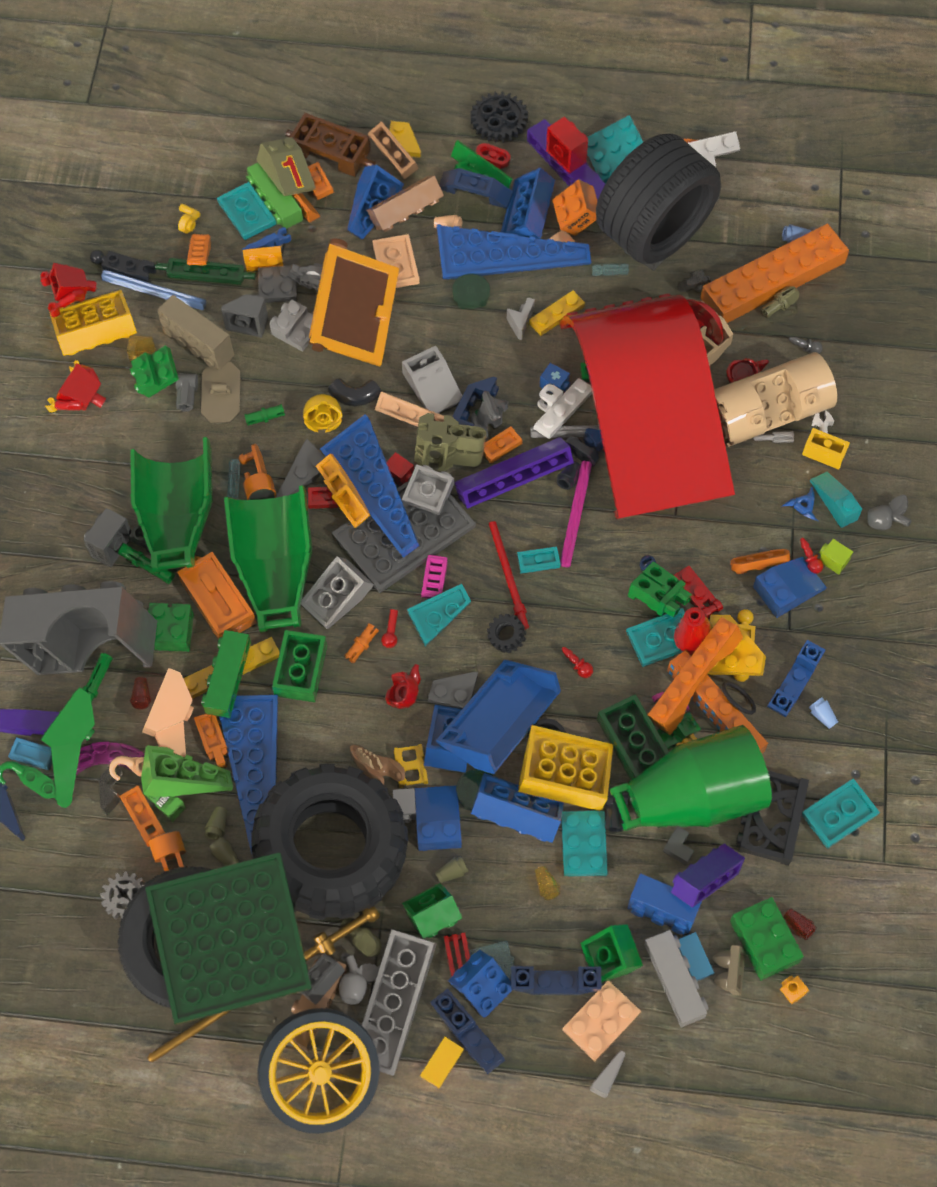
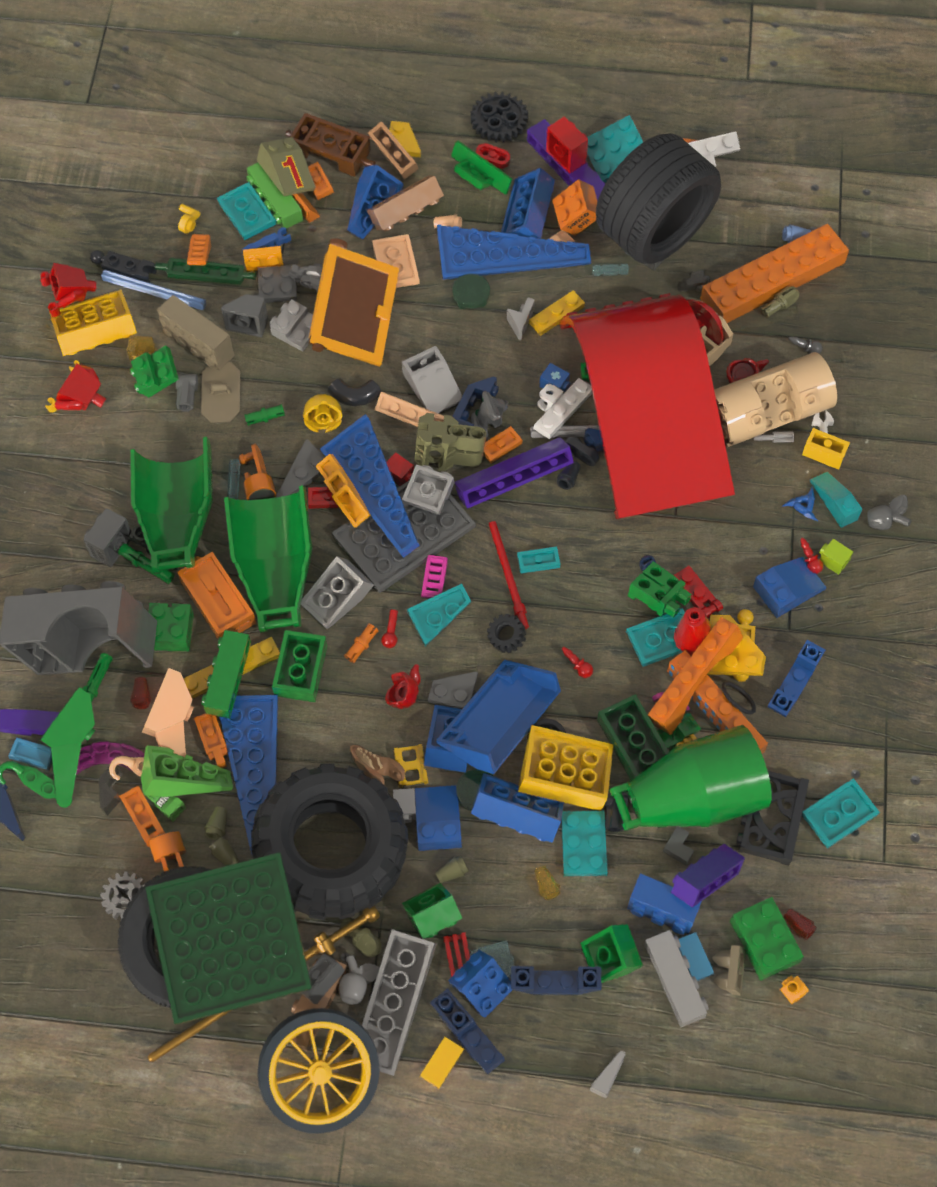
dark blue slope [439,168,513,209] -> none
dark pink axle [560,461,592,568] -> none
light nougat plate [562,980,641,1062] -> none
orange plate [730,549,790,574] -> none
light blue cone [809,697,838,729] -> none

